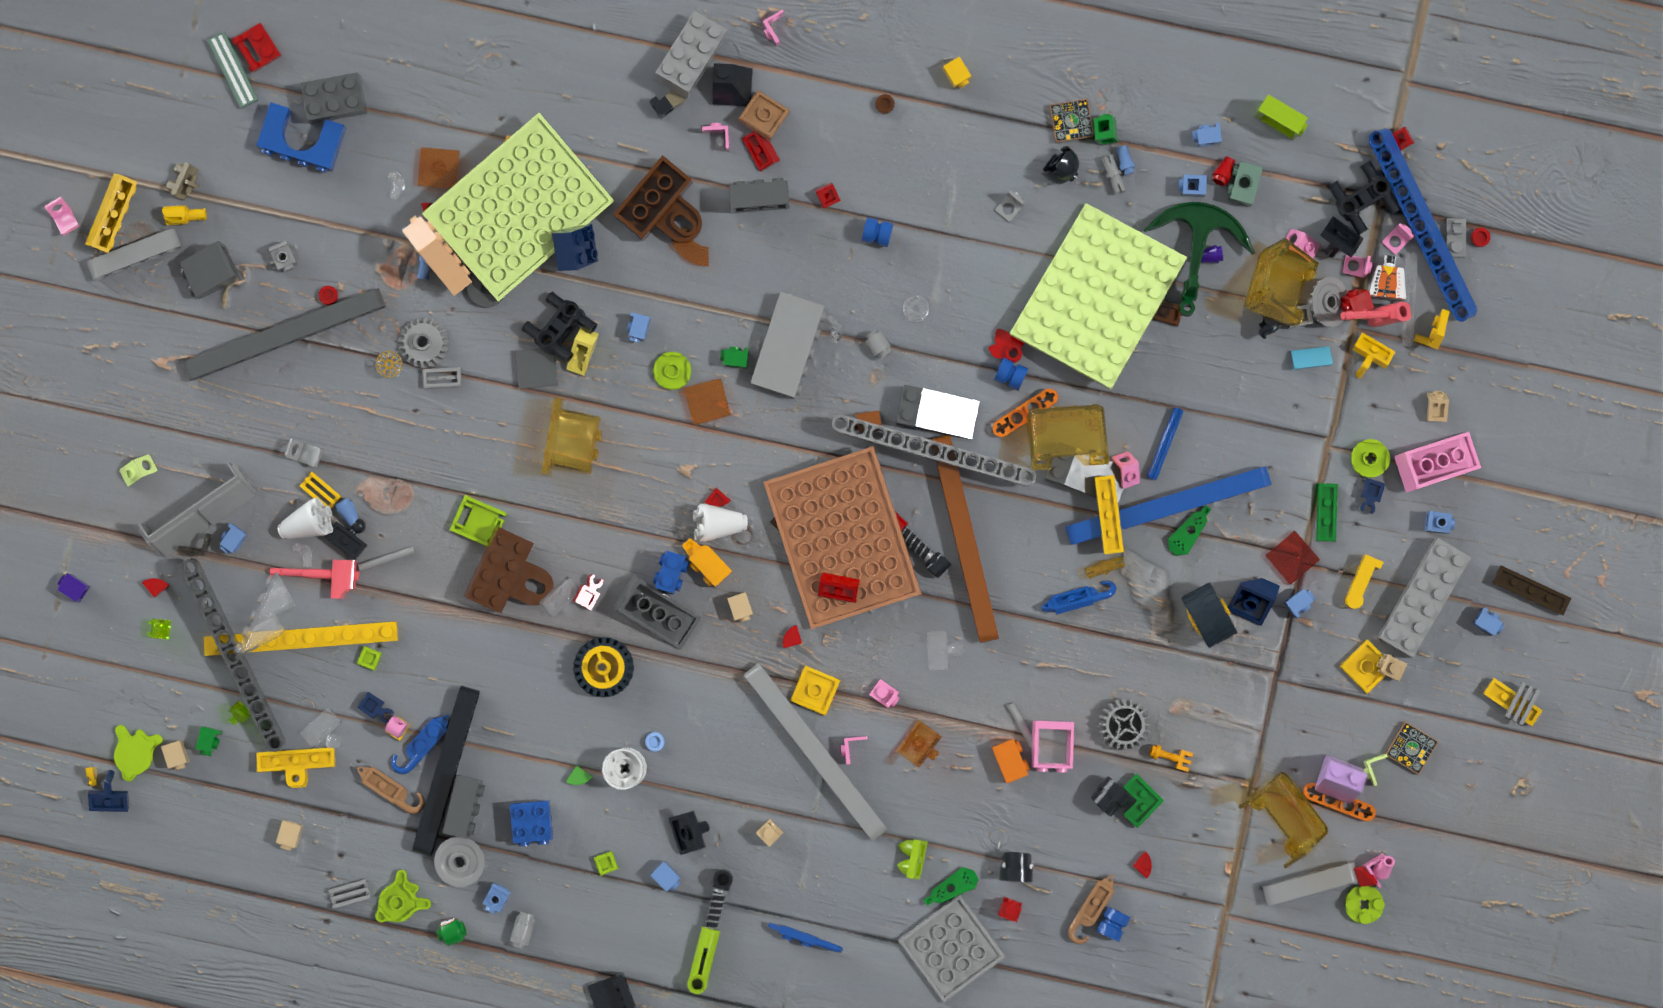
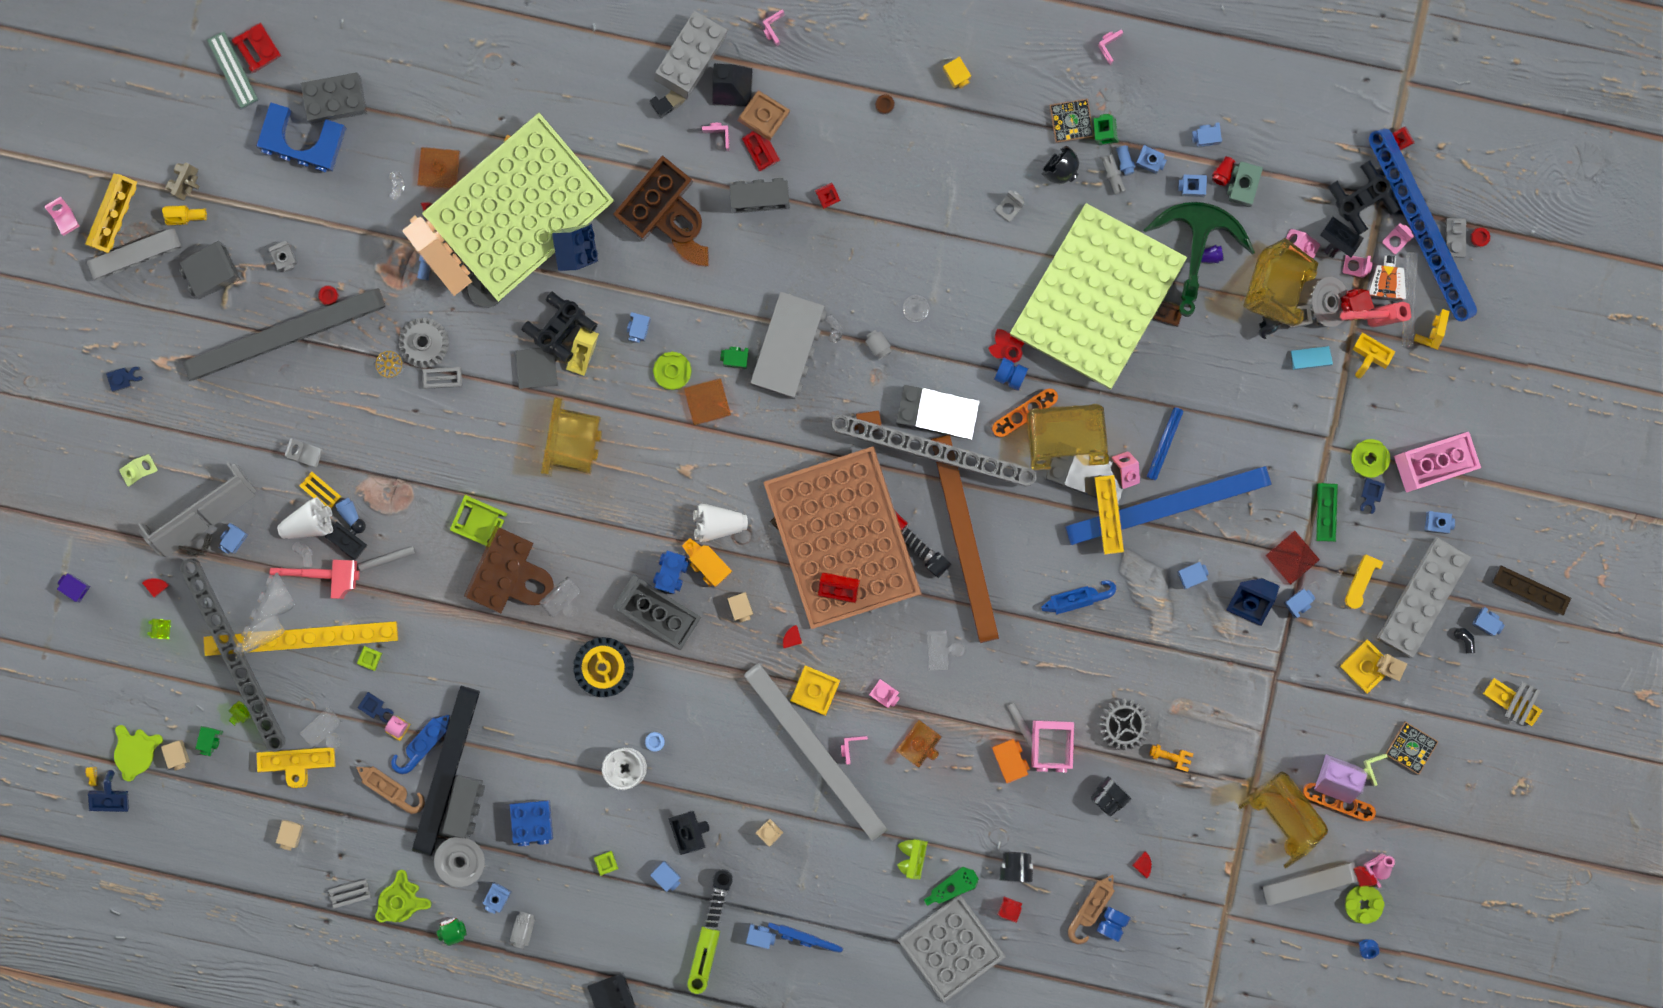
bright green tile [566,766,593,785] -> none
plate [573,574,603,611] -> none
red tile [704,488,731,507] -> none
blue wheel [861,217,893,247] -> none
clear yellow pin [1084,555,1125,580] -> none
green plate [1123,773,1164,828] -> none
green piece [1168,505,1212,556] -> none
black wheel [1181,582,1237,648] -> none
lime window [1254,94,1308,140] -> none
tan bracket [1427,391,1449,422] -> none
none -> dark blue plate [106,366,143,392]
none -> medium blue brick [746,923,776,949]
none -> bright pink bracket [1098,29,1123,65]
none -> medium blue brick [1136,145,1167,174]
none -> medium blue brick [1177,562,1209,589]
none -> blue tile [1359,939,1380,959]
none -> black arm [1454,628,1475,653]

